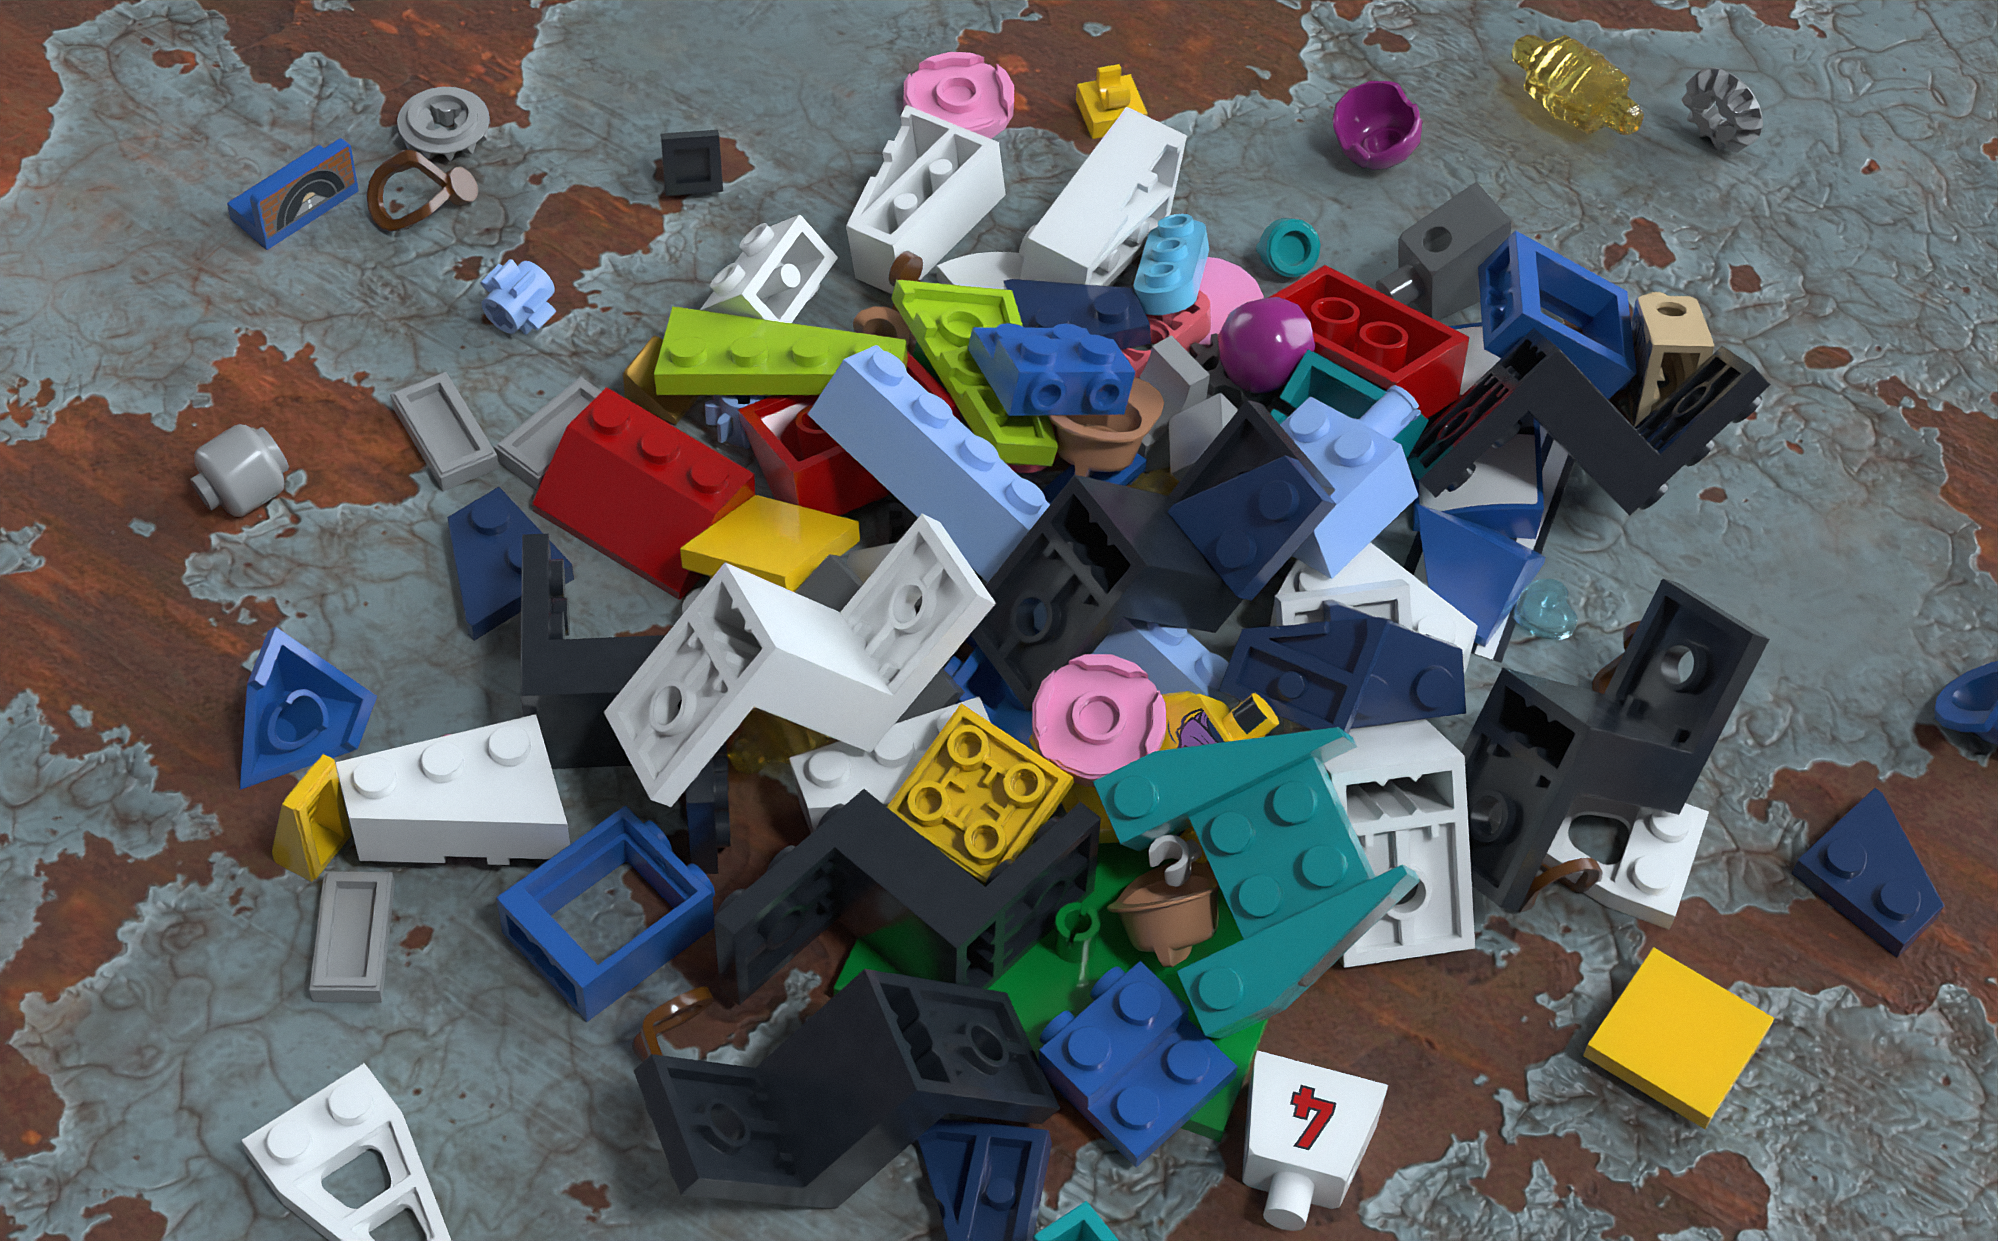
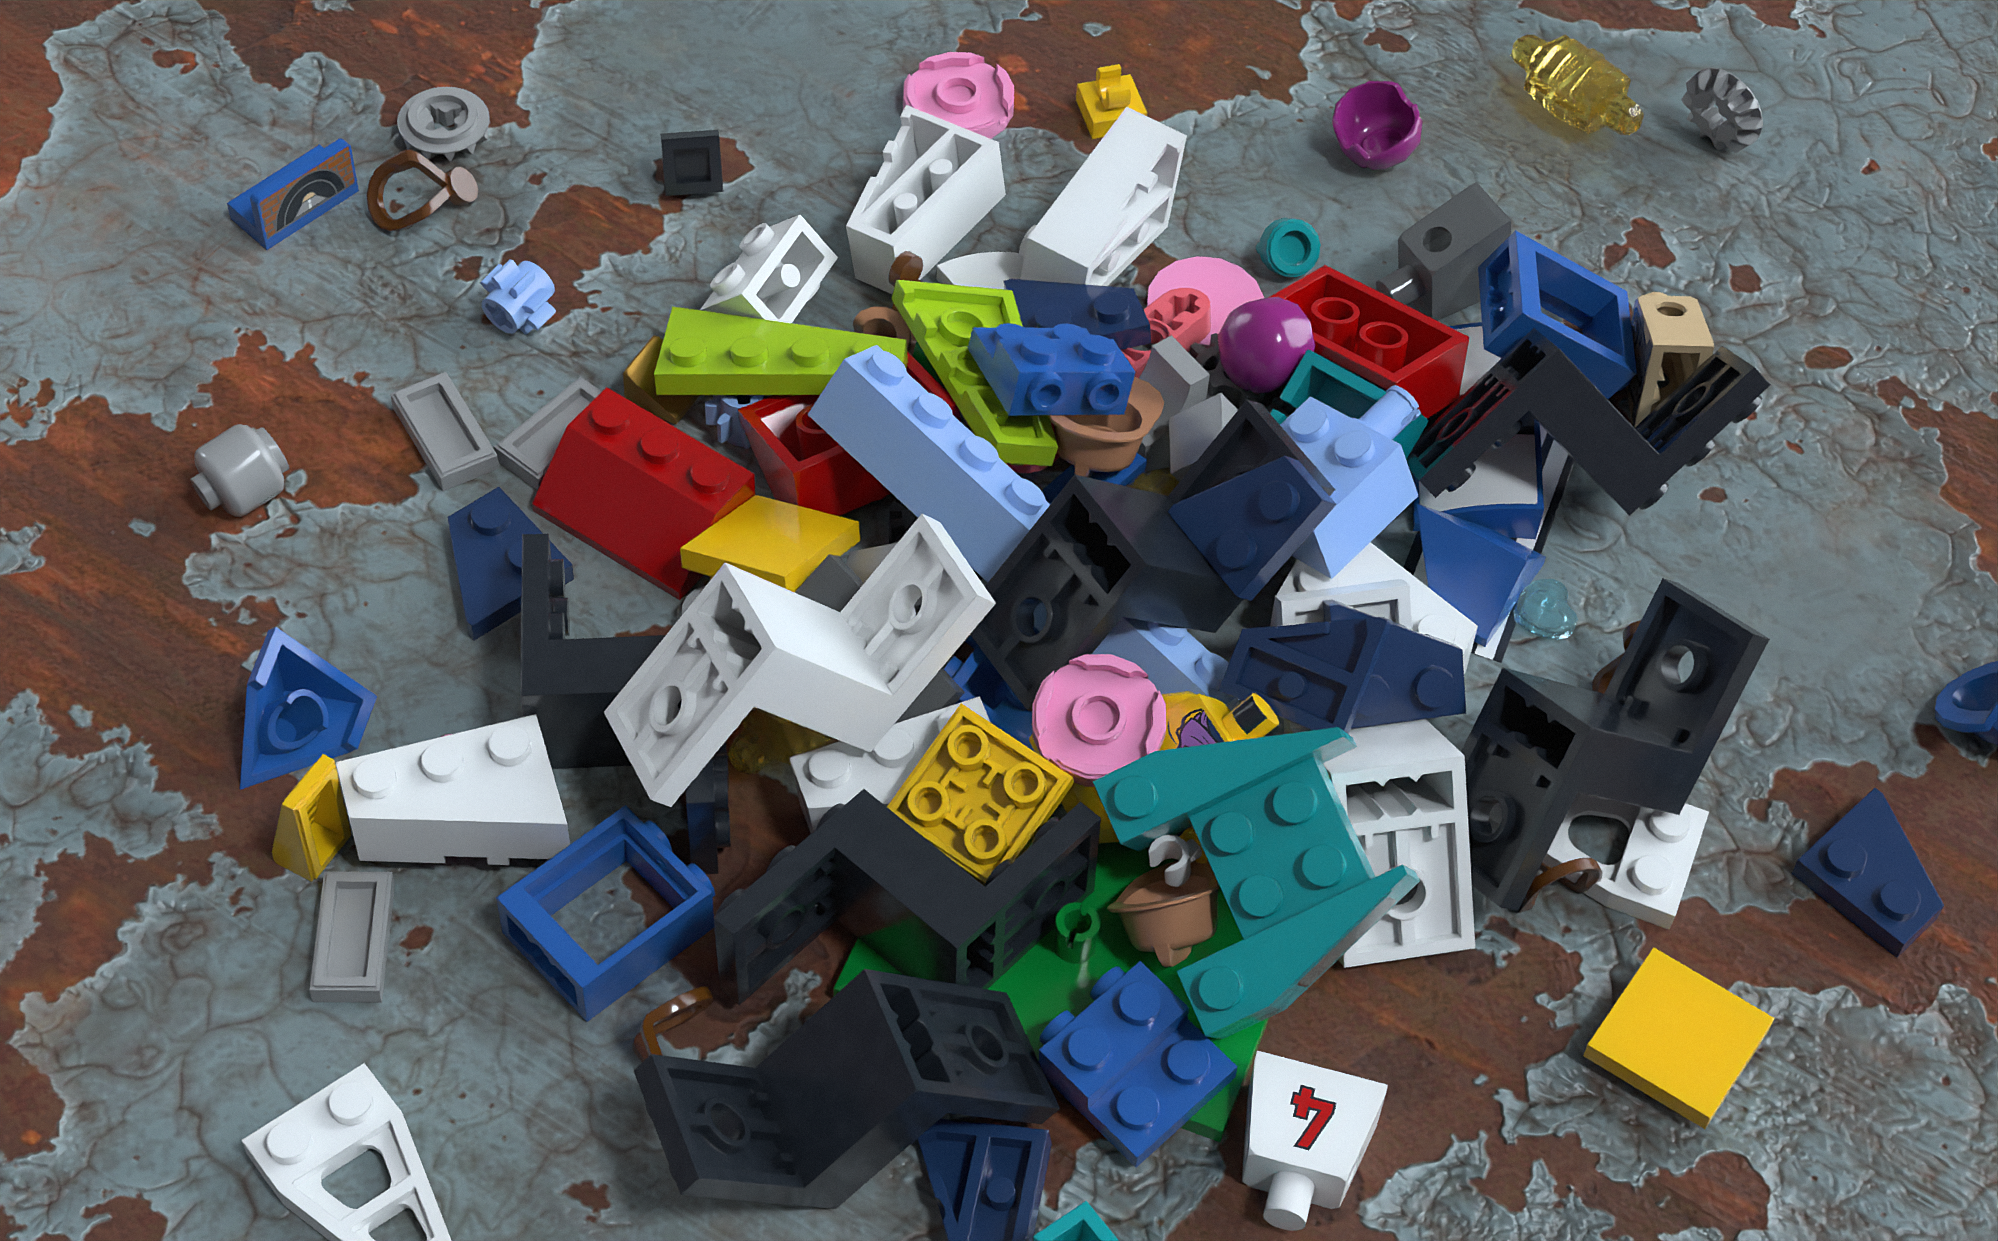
medium azure plate [1134,214,1209,315] -> none

